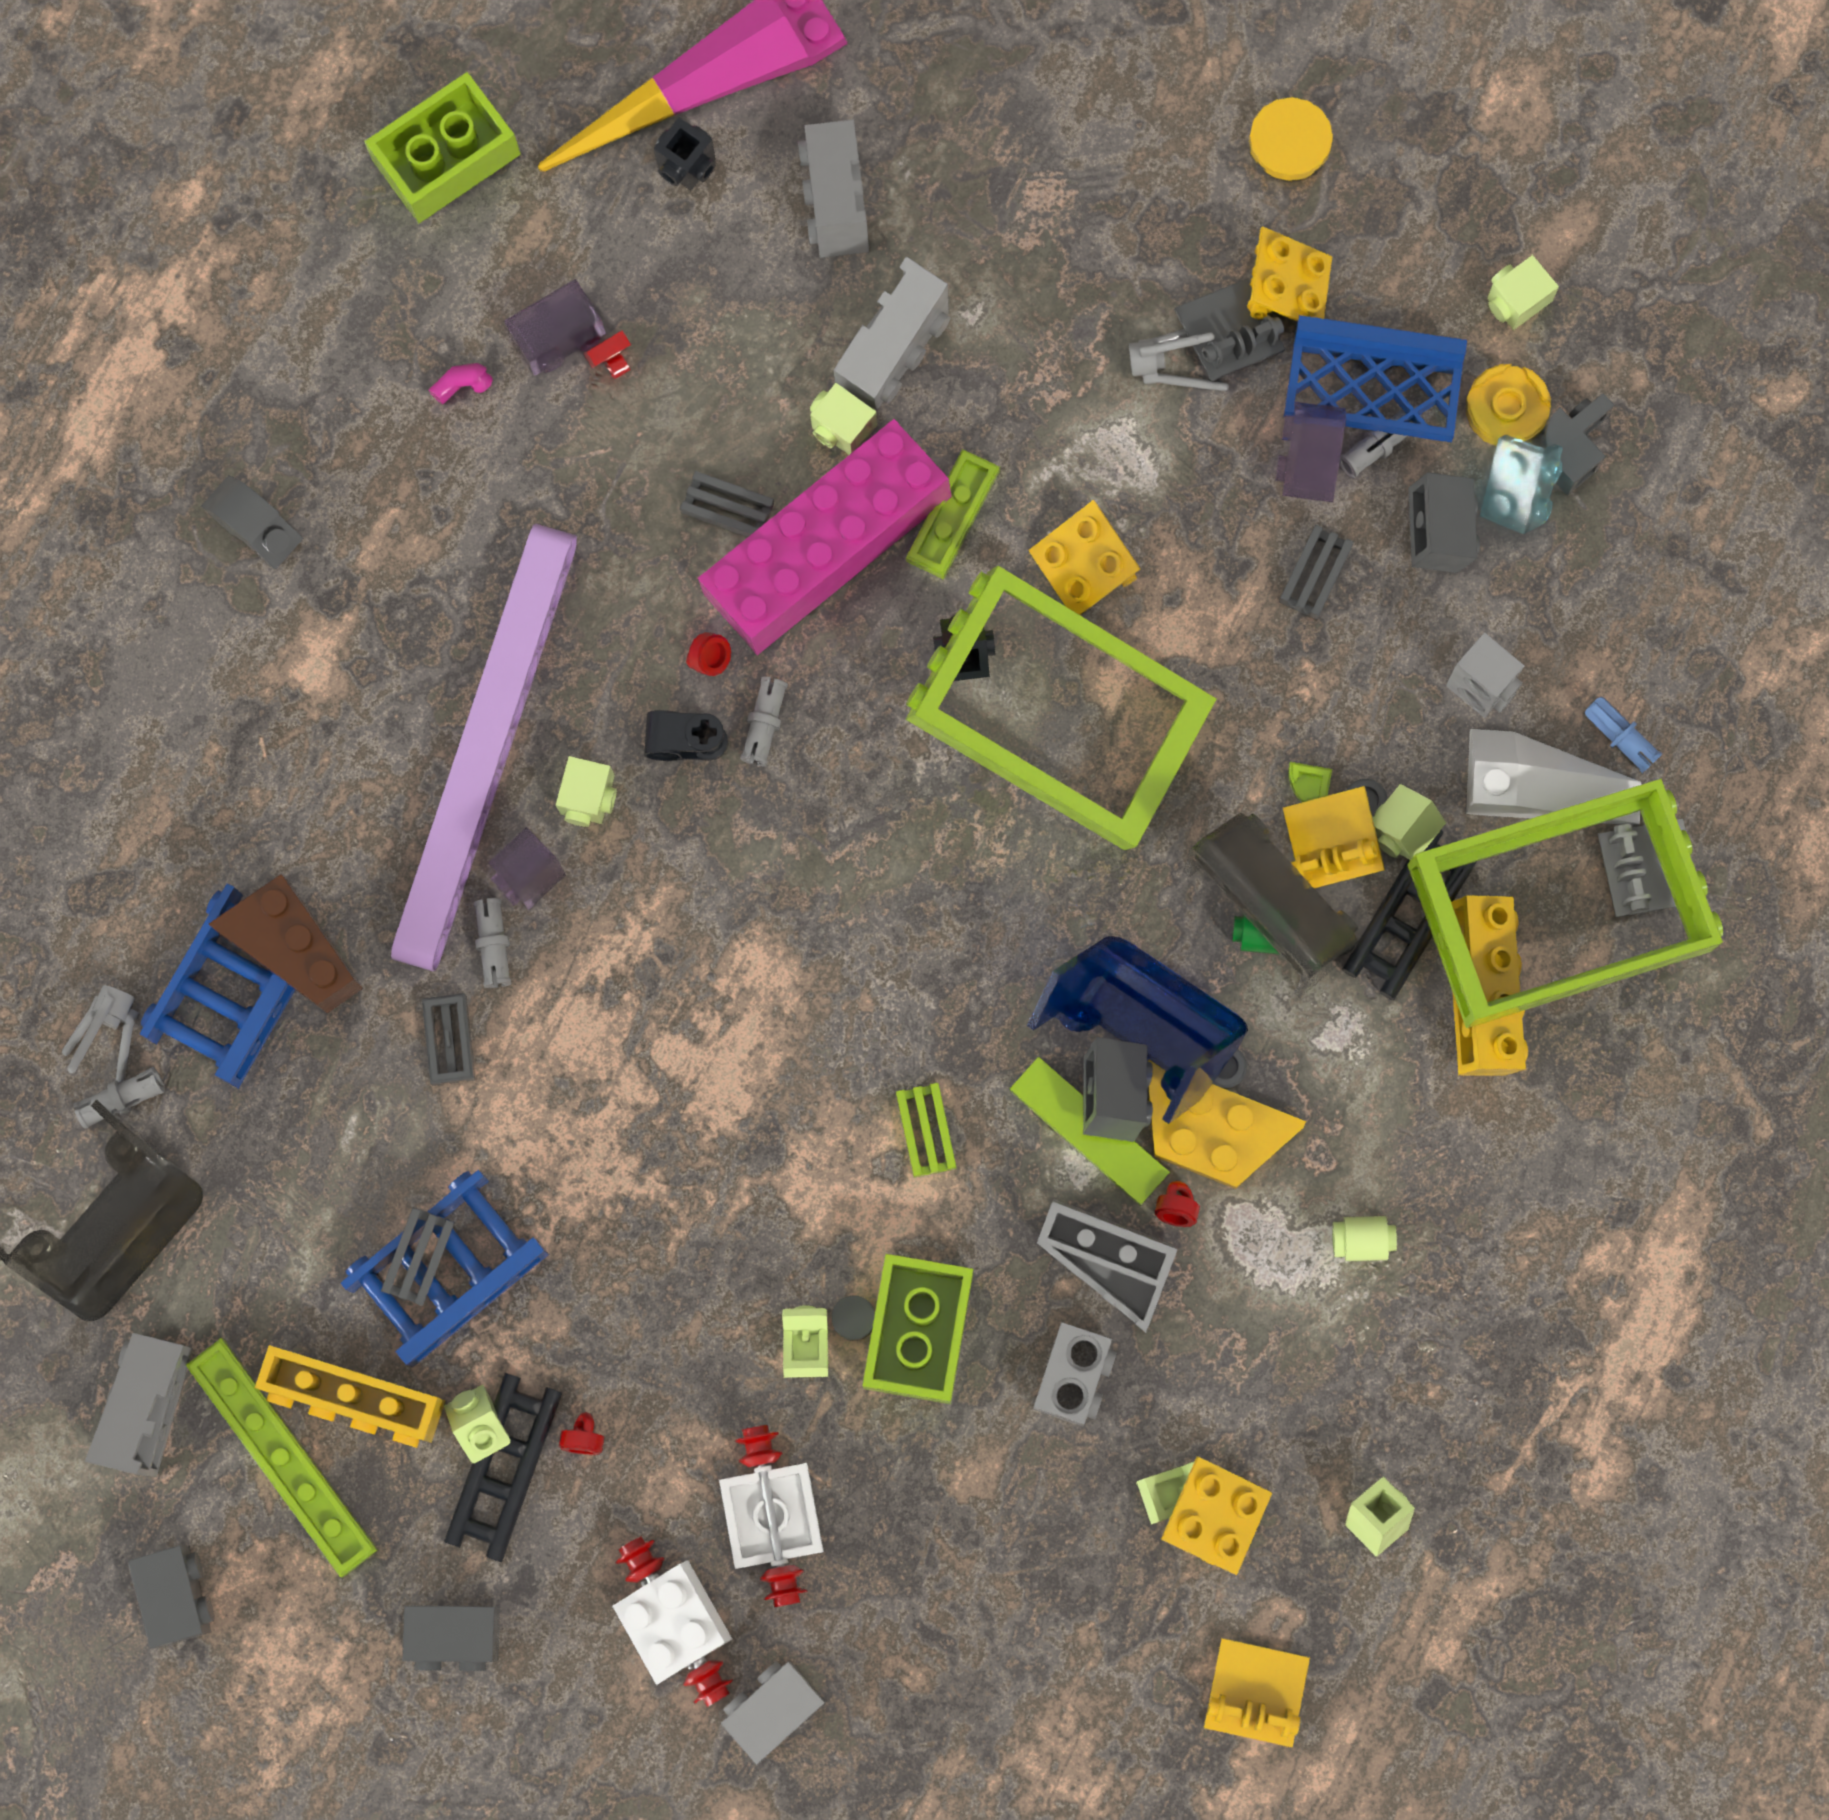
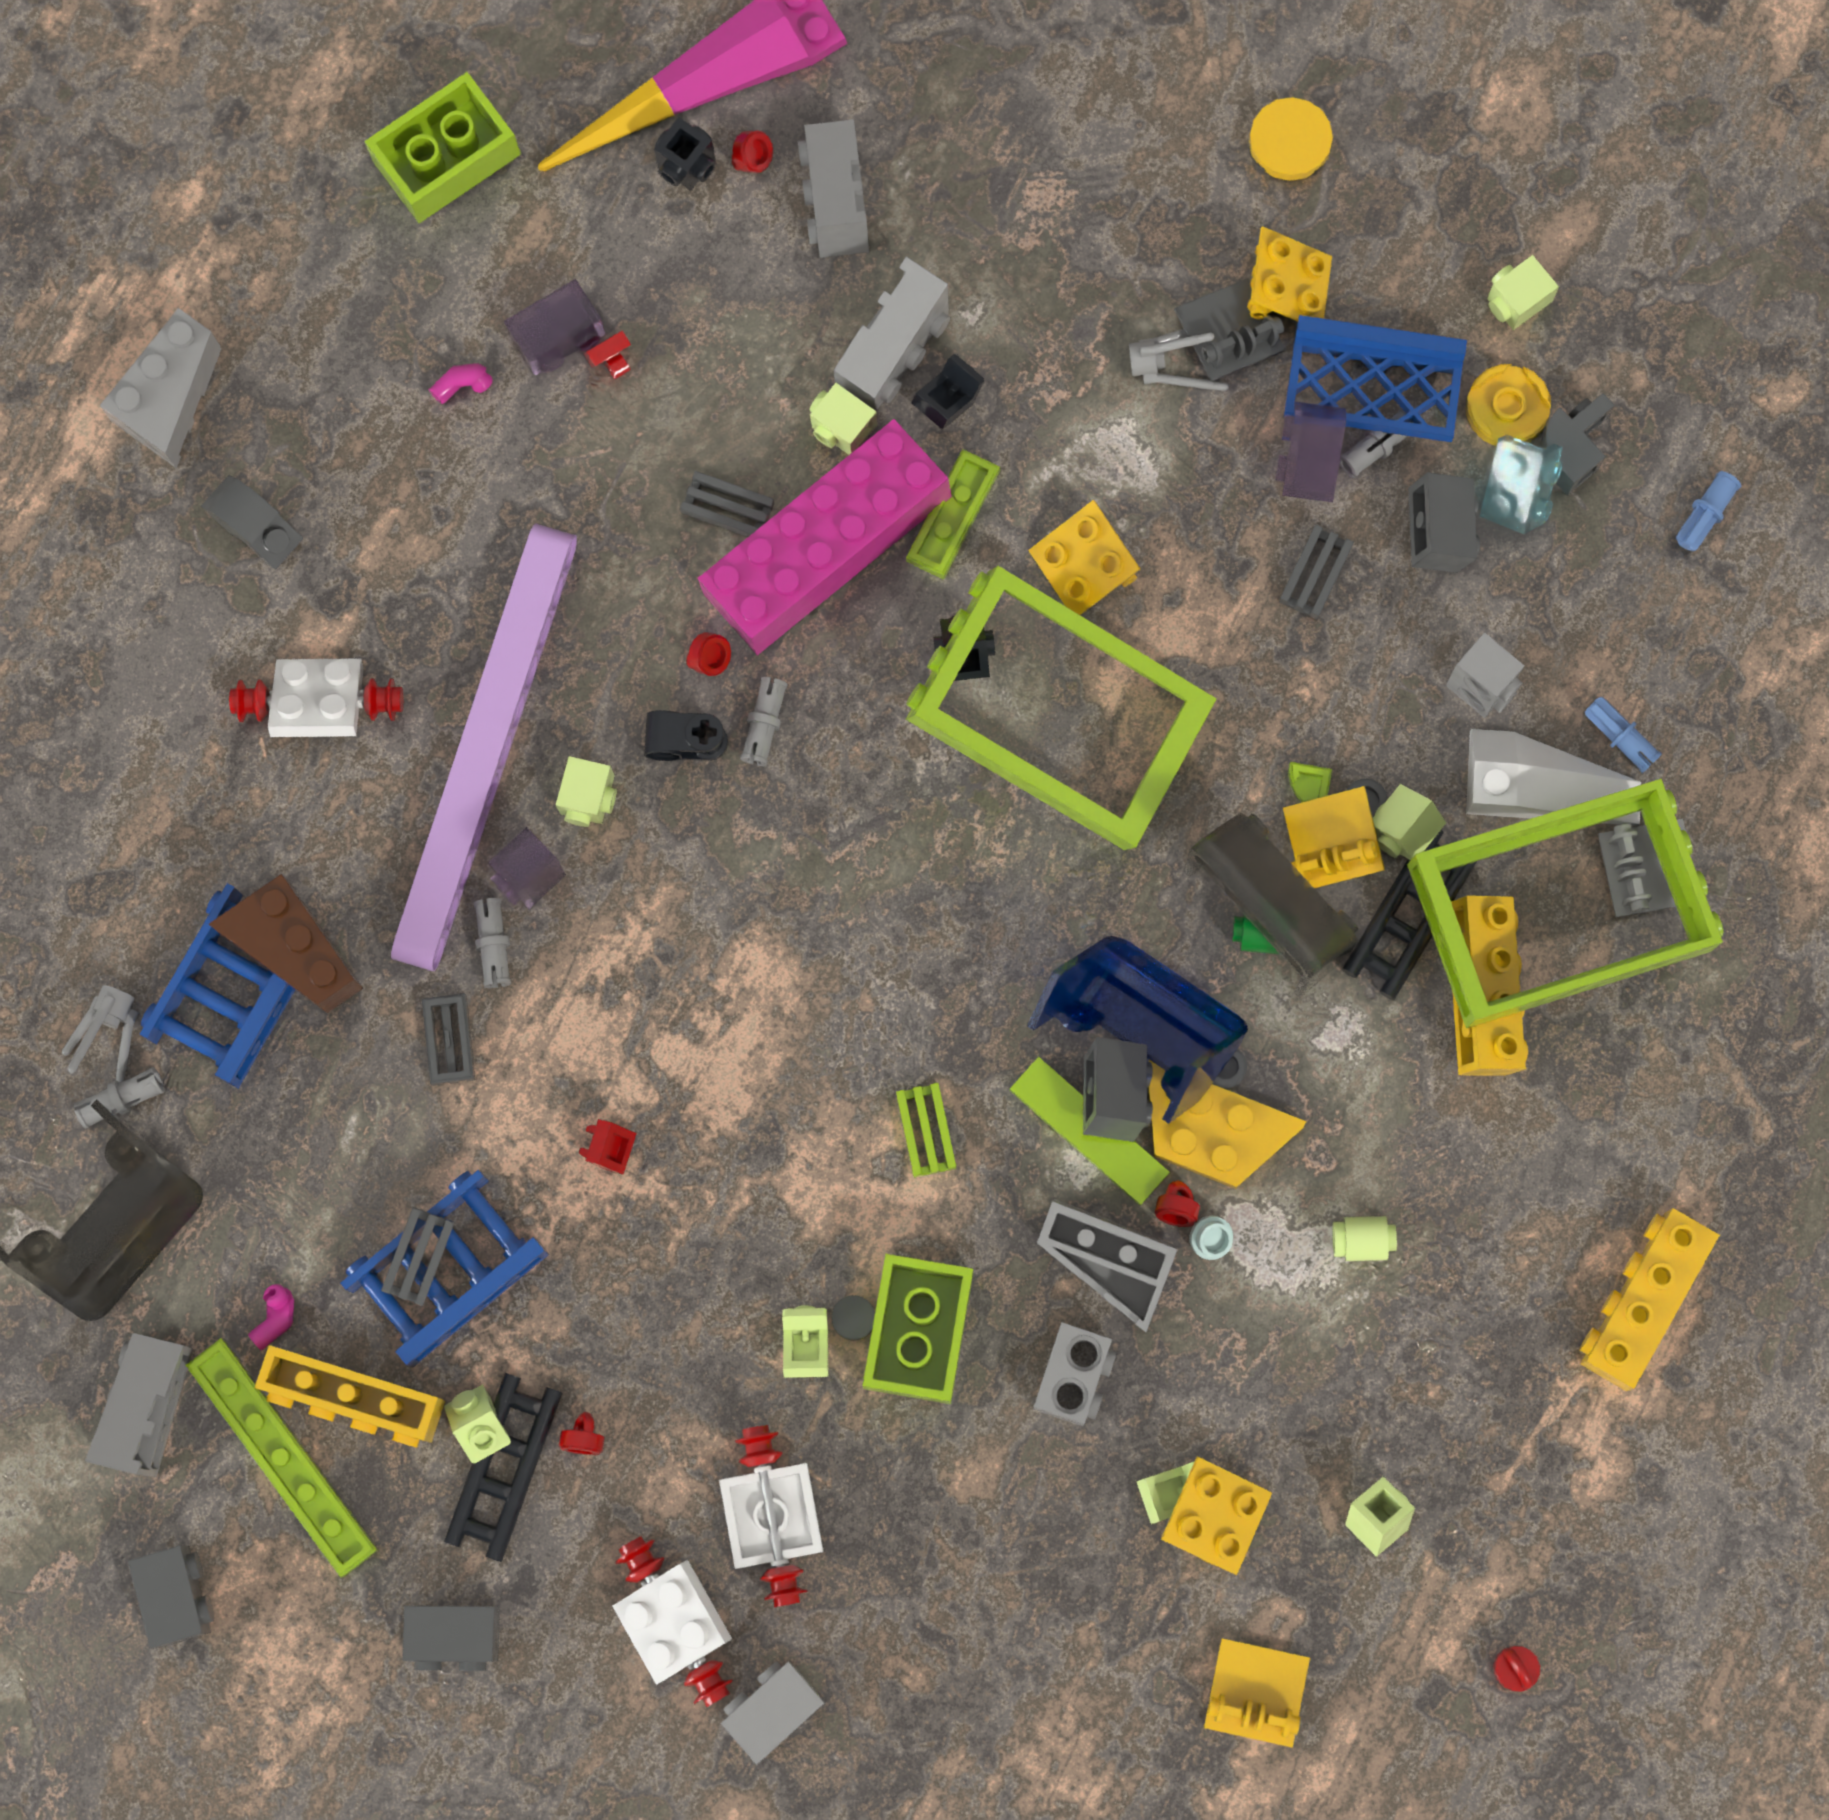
none -> light grey wedge [100,308,222,469]
none -> white plate [229,659,404,737]
none -> dark pink arm [248,1284,294,1351]
none -> red tile [578,1119,637,1175]
none -> red tile [731,130,773,173]
none -> black bracket [911,354,984,430]
none -> light aqua plate [1190,1215,1233,1260]
none -> red tile [1493,1646,1540,1692]
none -> yellow brick [1579,1208,1720,1391]
none -> medium blue axle [1676,471,1741,552]

